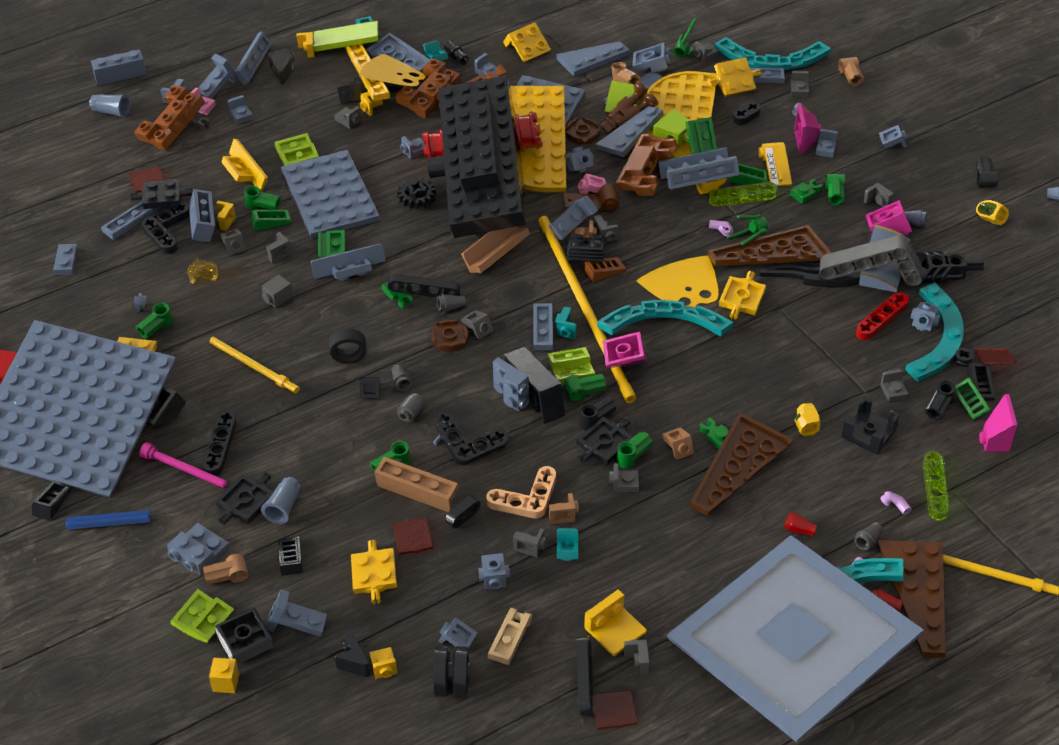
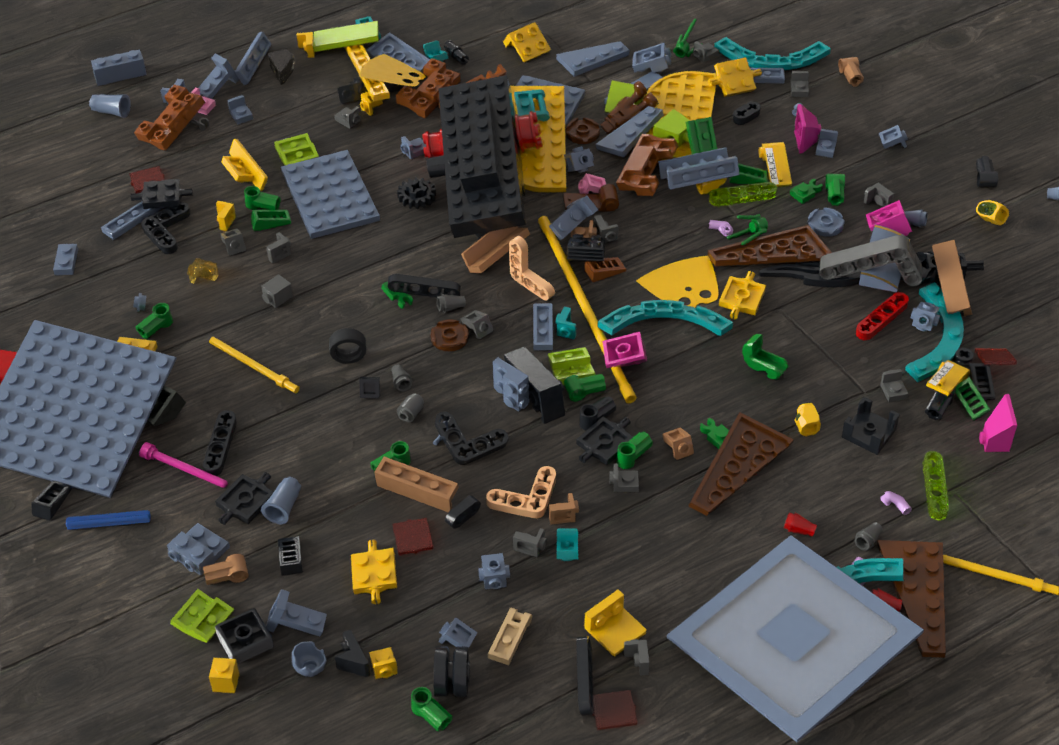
sand blue brick [189,189,215,242] -> none
sand blue bracket [311,243,386,280] -> none
green plate [318,230,346,259] -> none
sand blue bracket [475,53,497,79] -> none
medium nougat piece [611,62,640,85] -> none
none -> sand blue hair [292,641,326,677]
none -> green piece [411,687,452,732]
none -> light nougat beam [509,236,555,301]
none -> teal plate [514,89,550,121]
none -> green animal [742,334,788,380]
none -> sand blue tile [808,208,845,237]
none -> yellow door [926,360,970,396]
none -> medium nougat panel [932,240,972,316]

